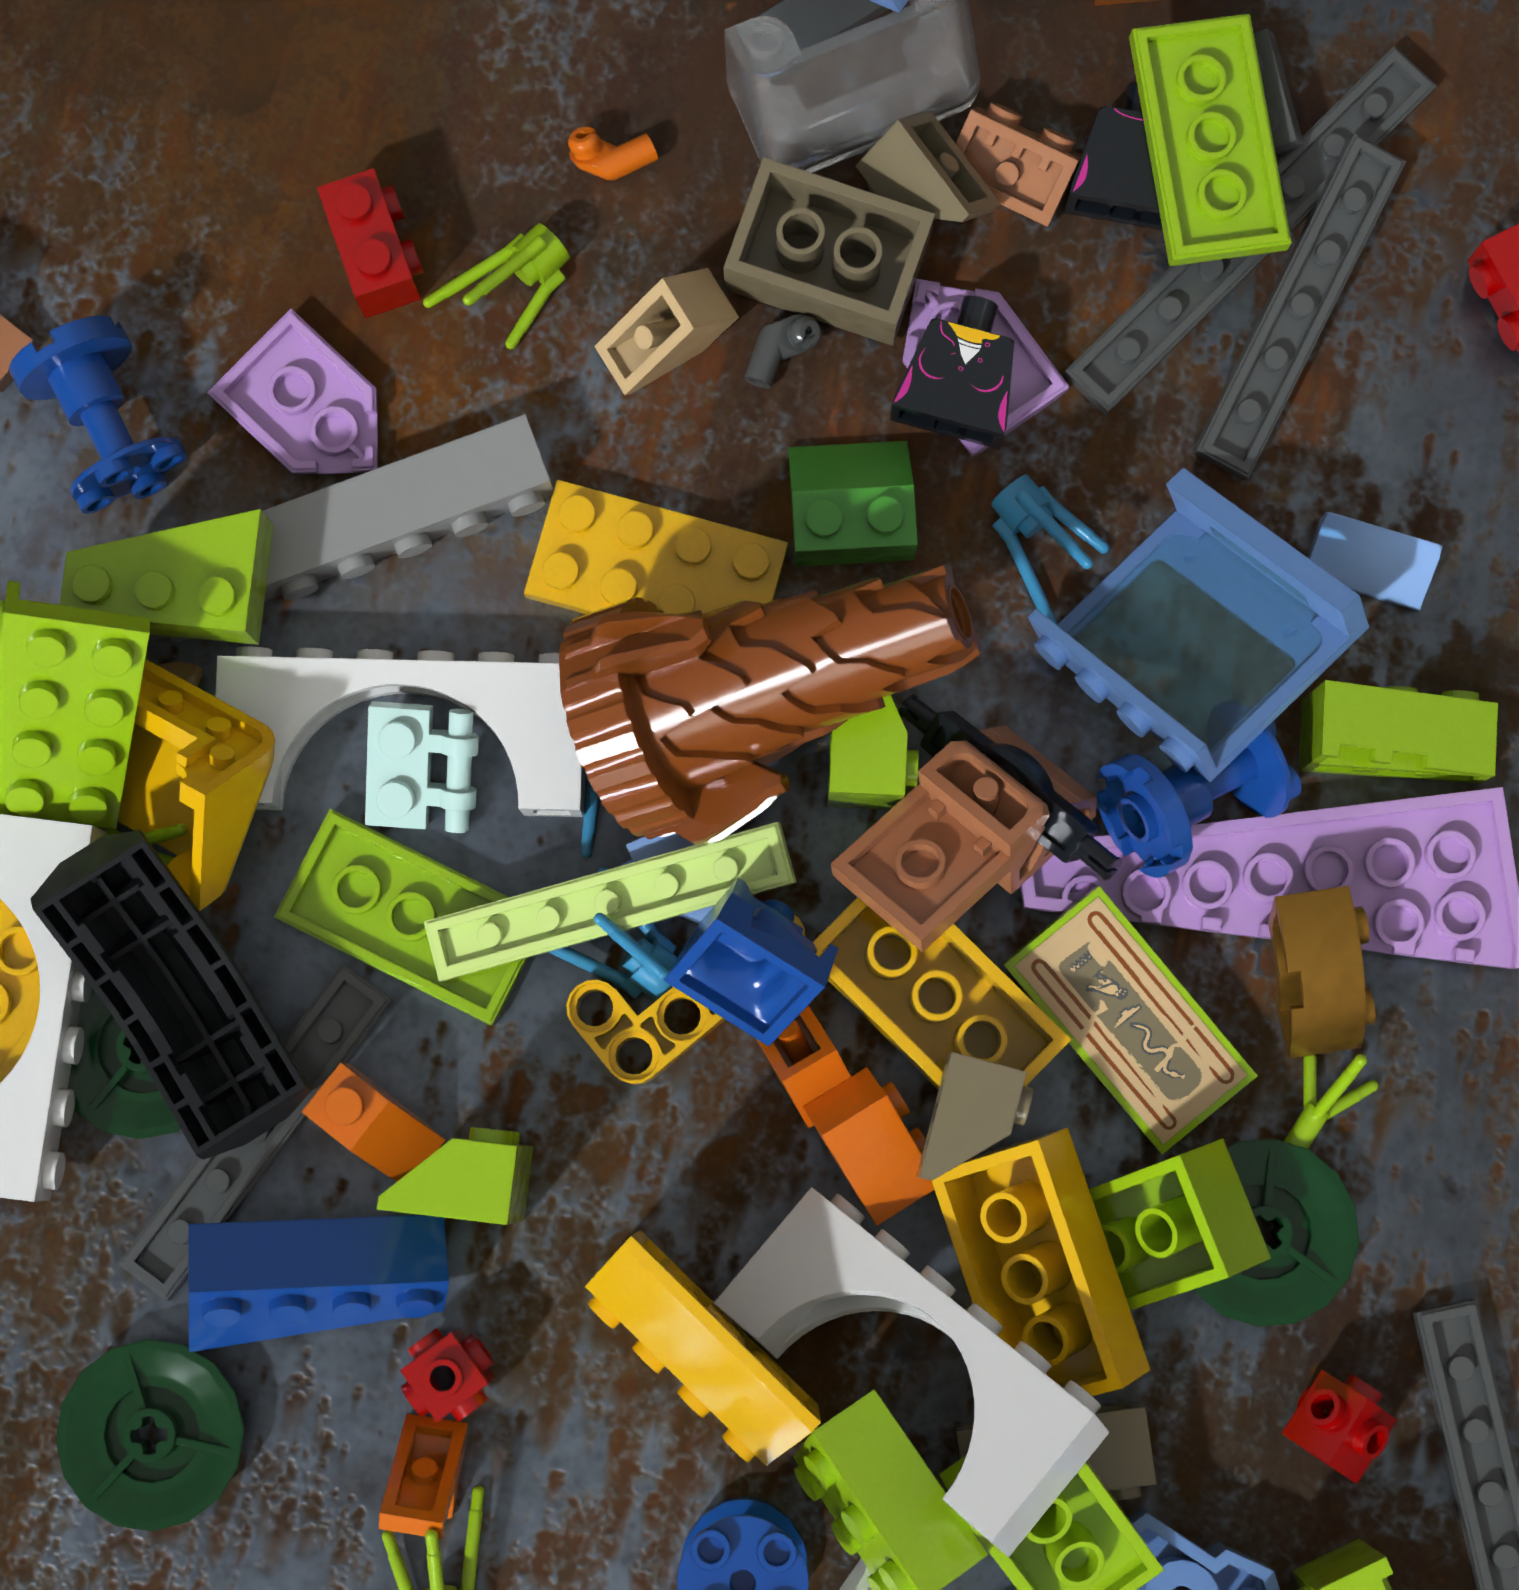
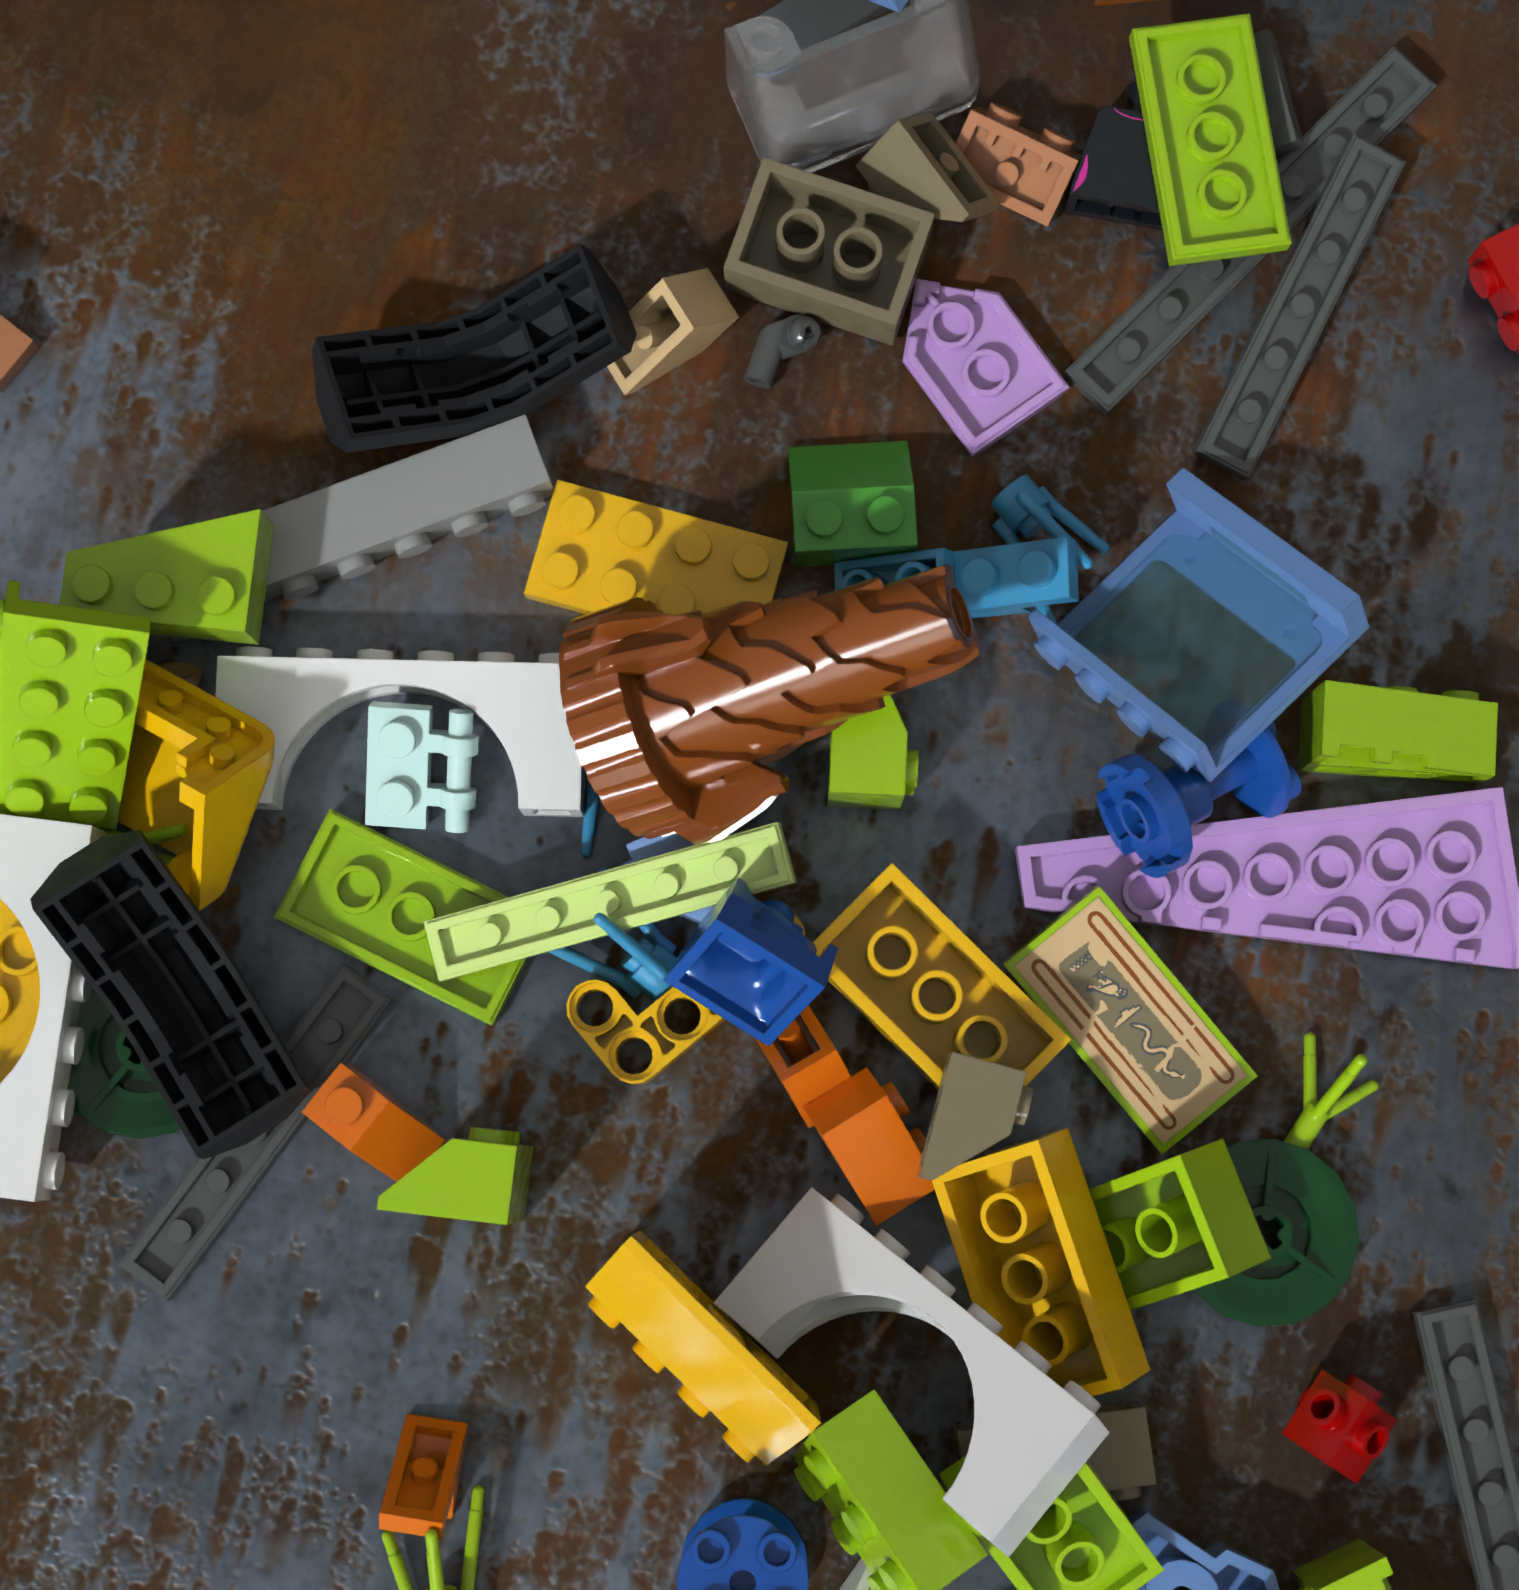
blue piece [9,315,187,514] -> none
dark green piece [56,1339,245,1531] -> none
blue wedge [188,1215,449,1352] -> none
lavender tile [207,309,378,475] -> none
red brick [317,168,424,319] -> none
red brick [400,1327,496,1422] -> none
lime plant [423,223,570,350] -> none
orange arm [568,127,658,181] -> none
nougat piece [831,694,1122,952] -> none
black torso [890,296,1014,450] -> none
pearl gold brick [1268,886,1376,1059] -> none
light blue slope [1308,512,1443,611] -> none
none -> black piece [312,244,637,453]
none -> dark azure slope [834,536,1079,618]

